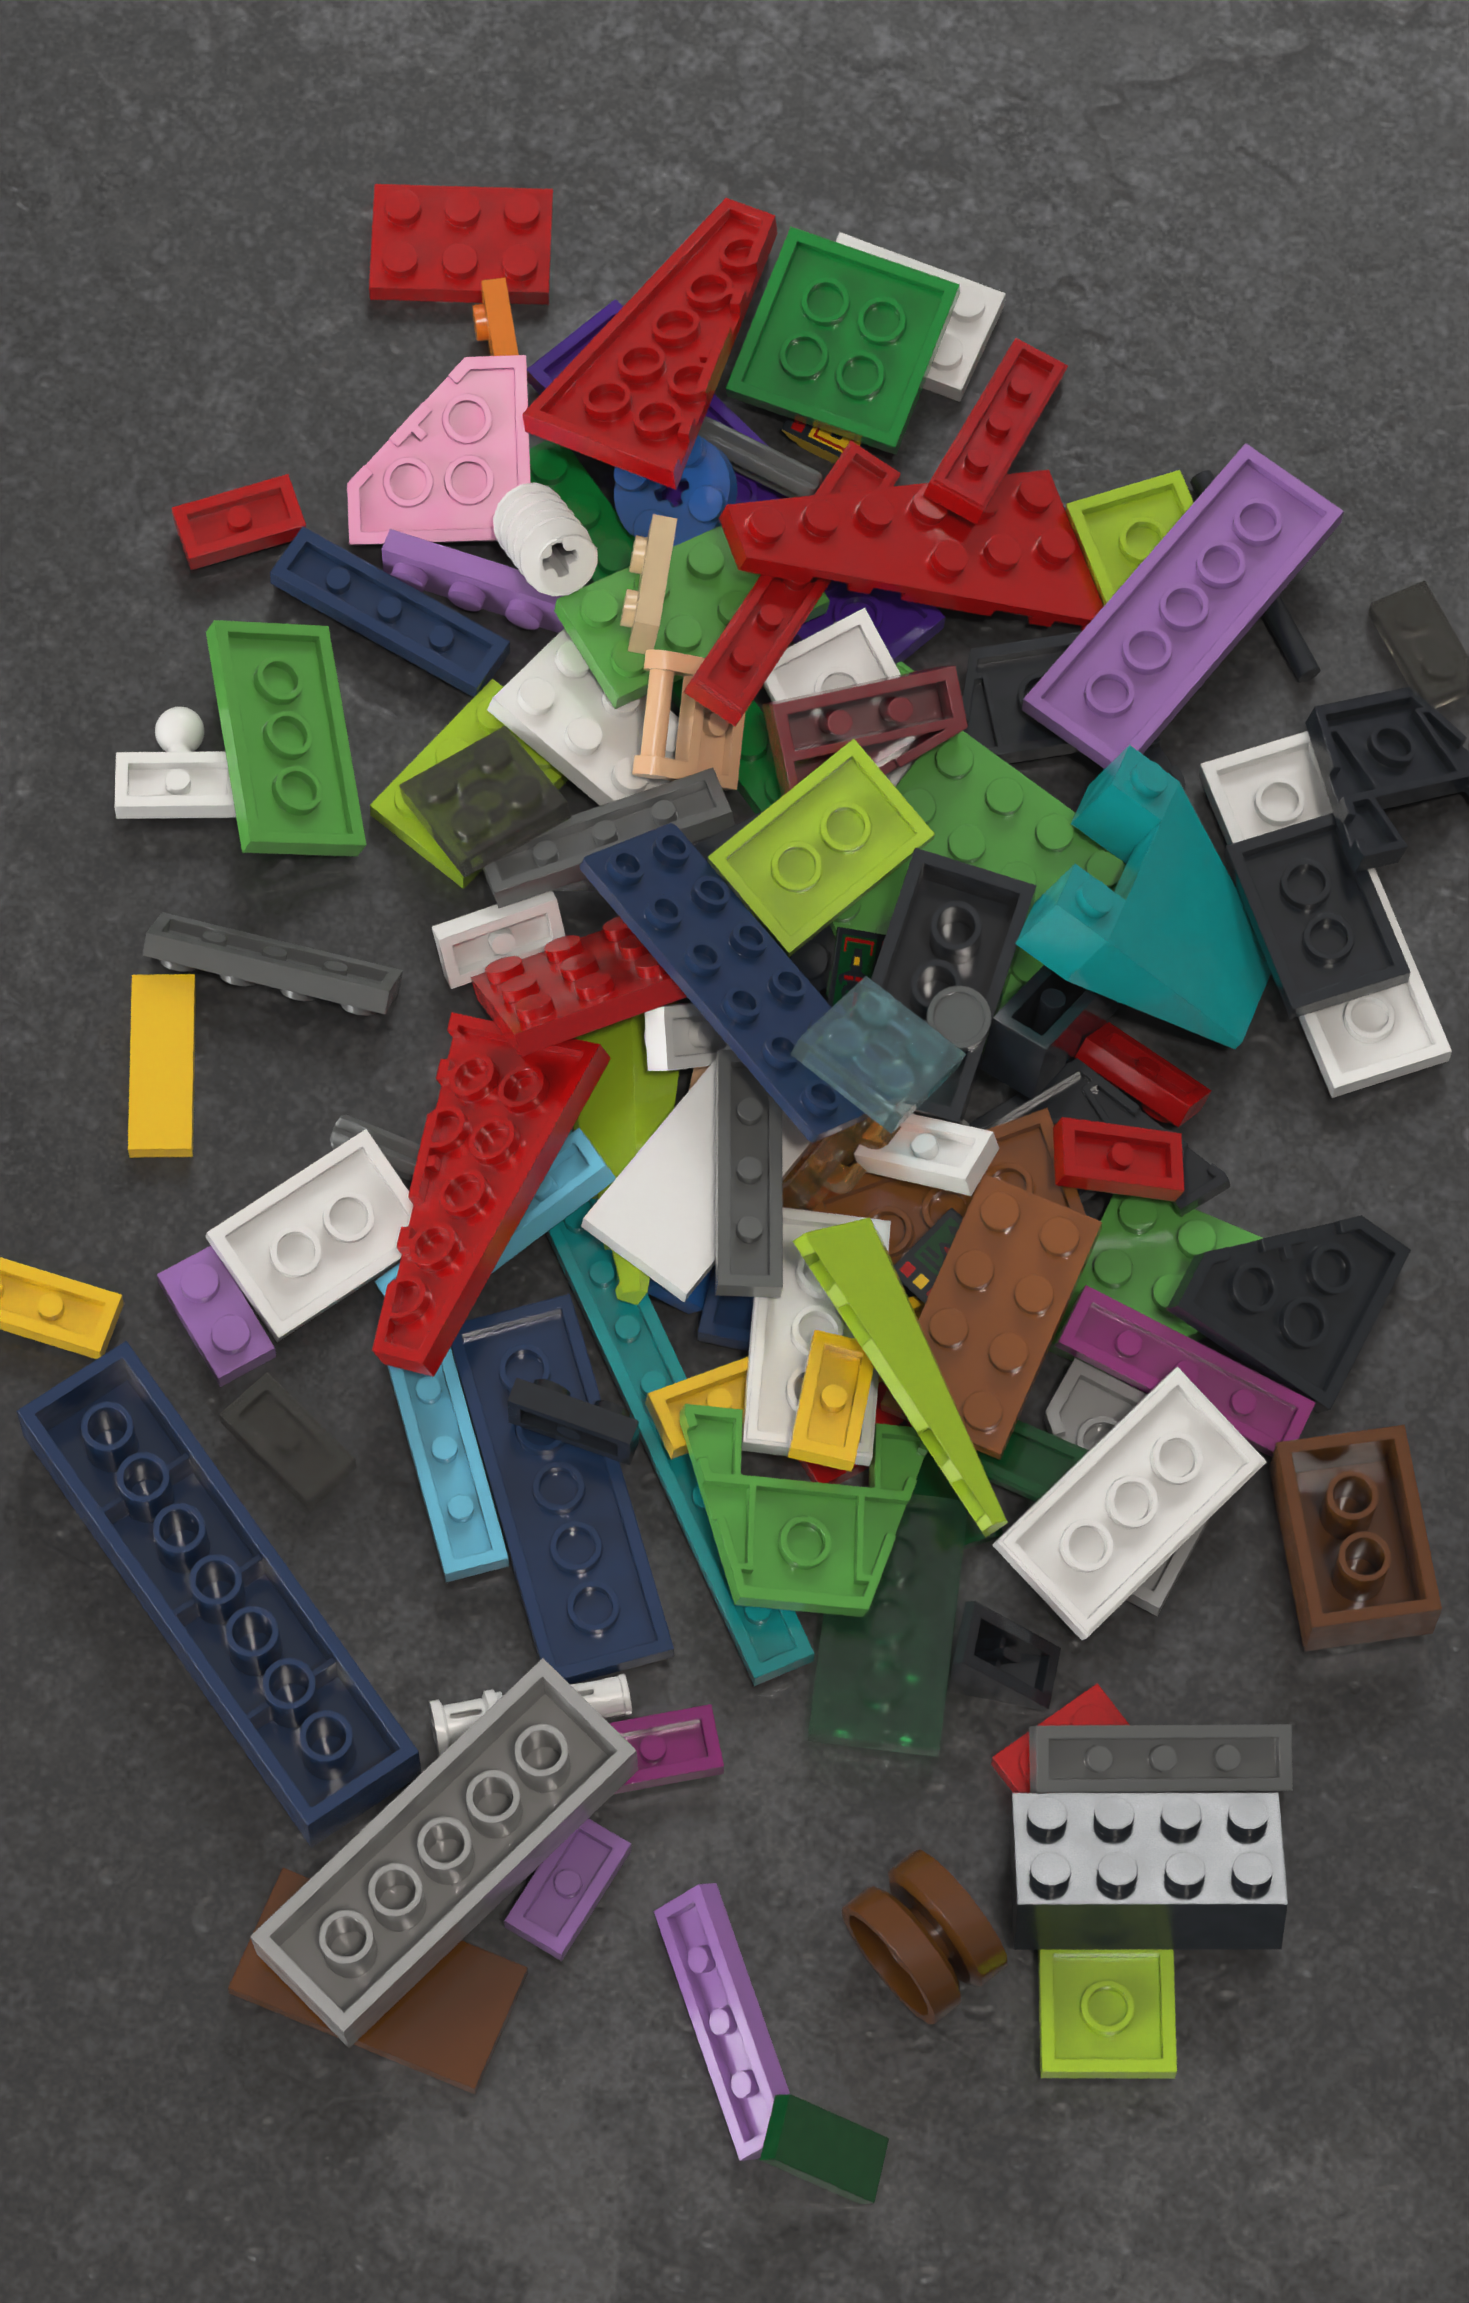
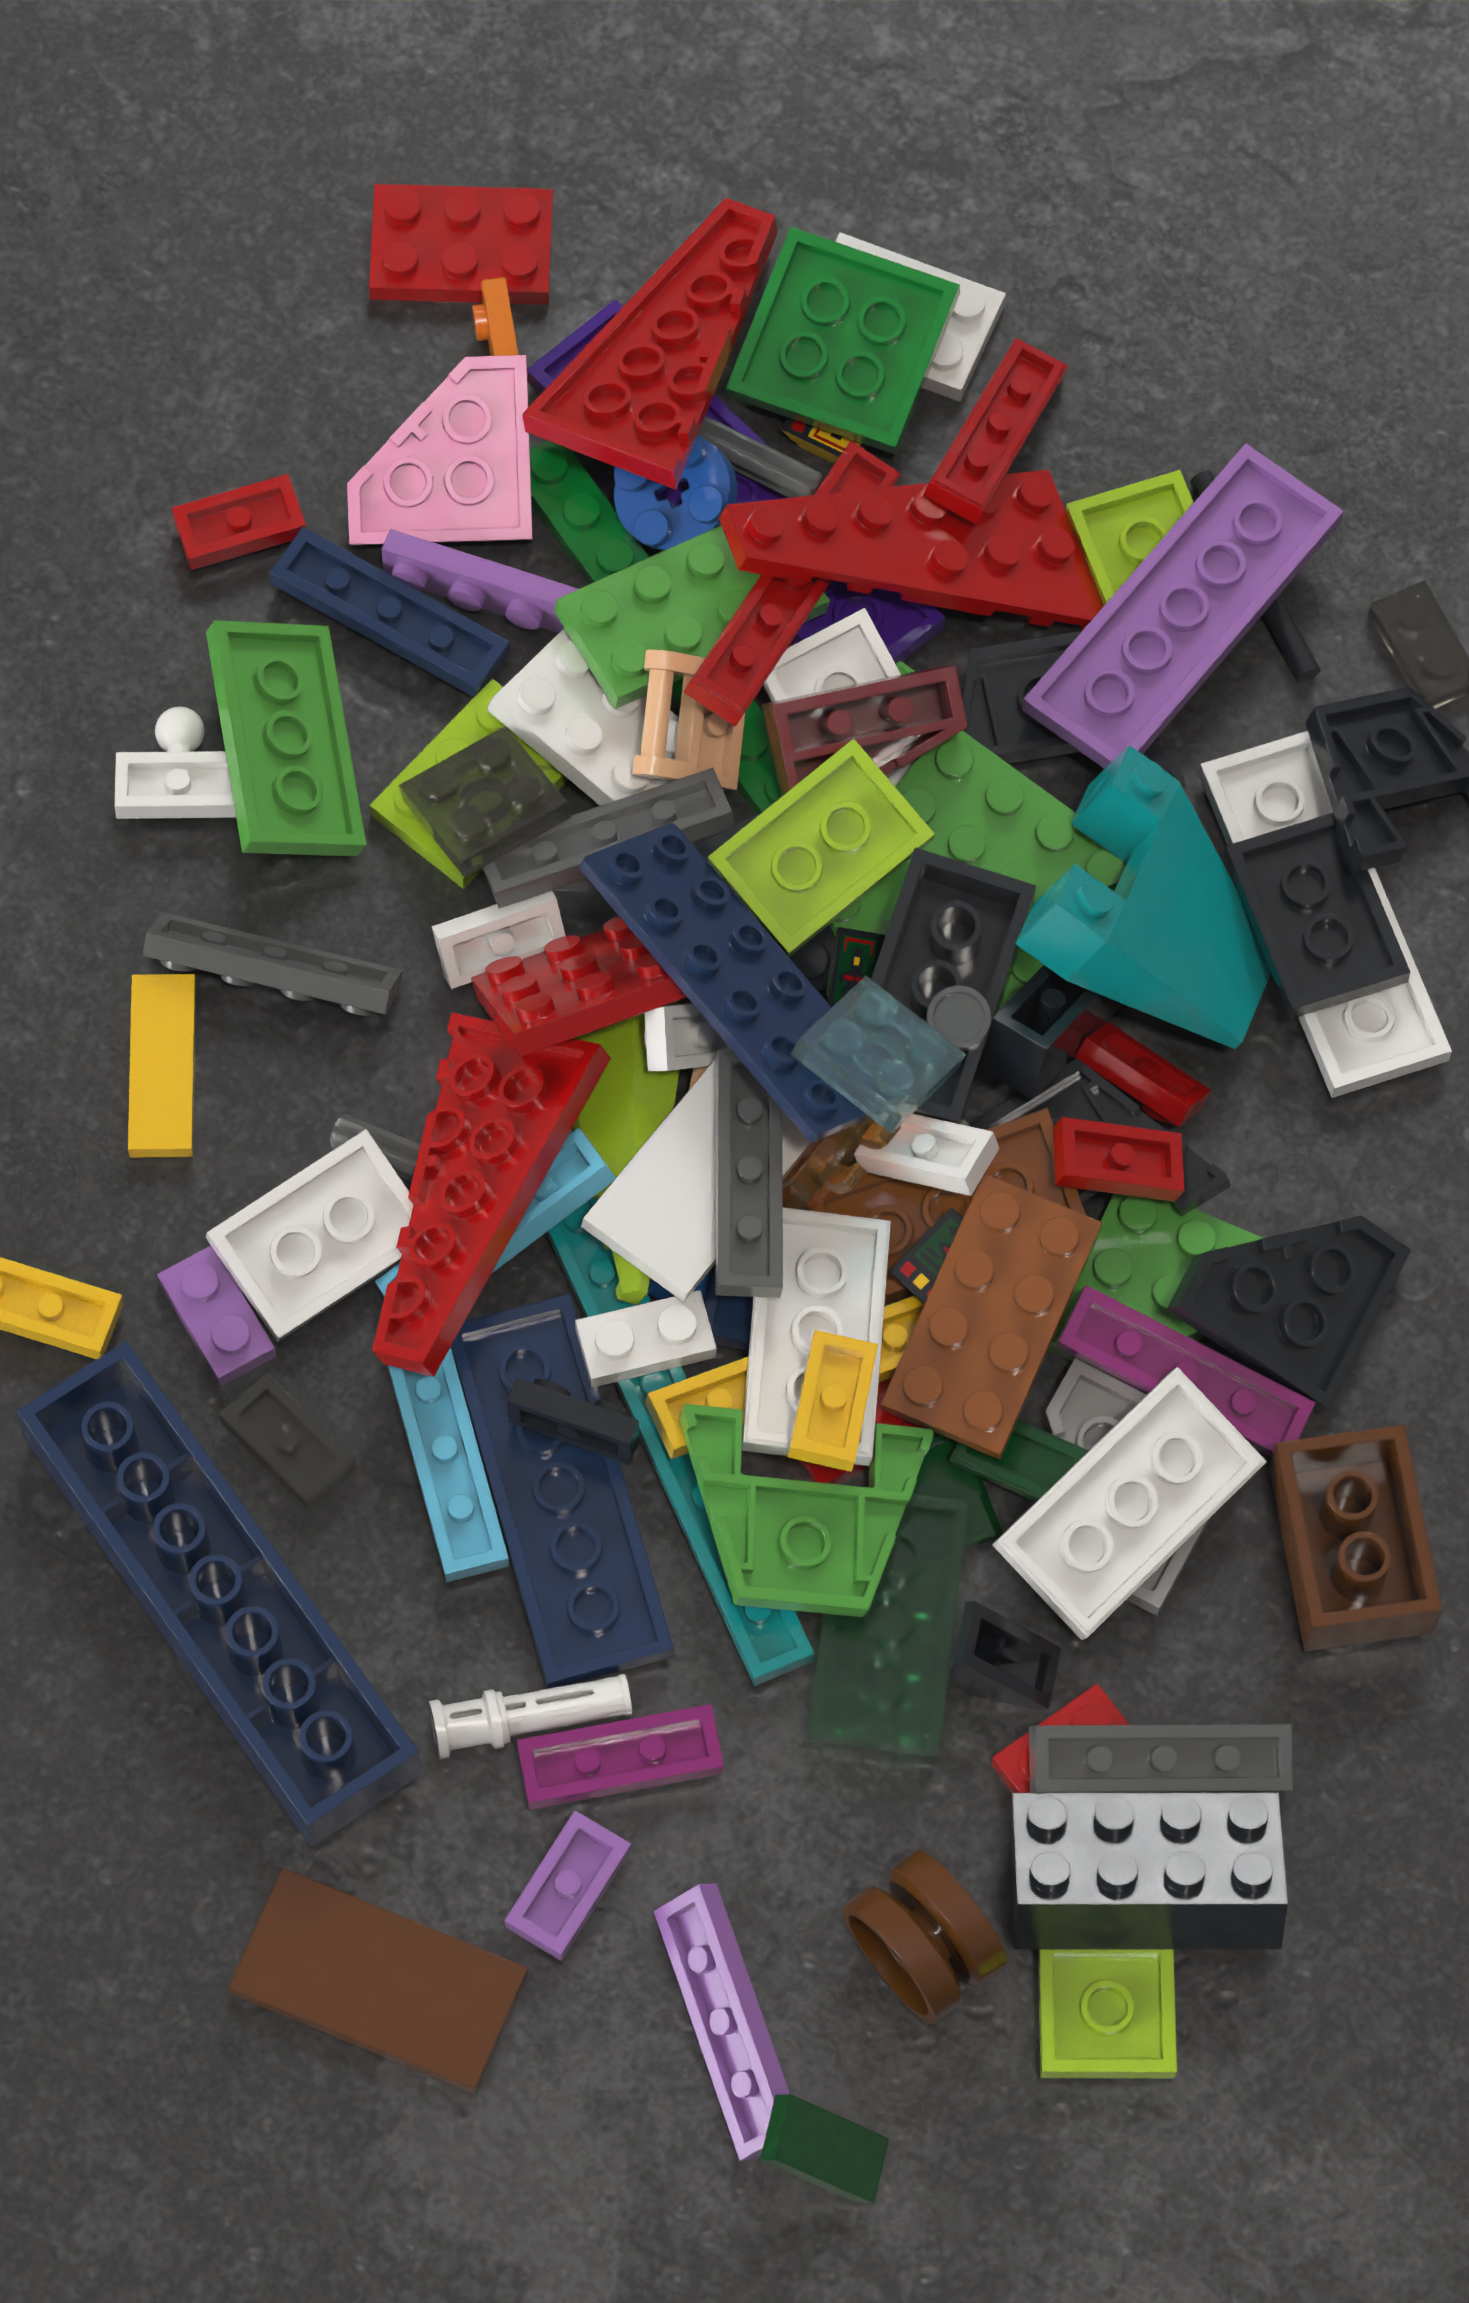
light grey brick [250,1658,638,2048] -> none
white piece [493,482,598,596] -> none
tan plate [620,514,677,654] -> none
lime wedge [793,1218,1008,1538] -> none
none -> white plate [575,1290,717,1388]

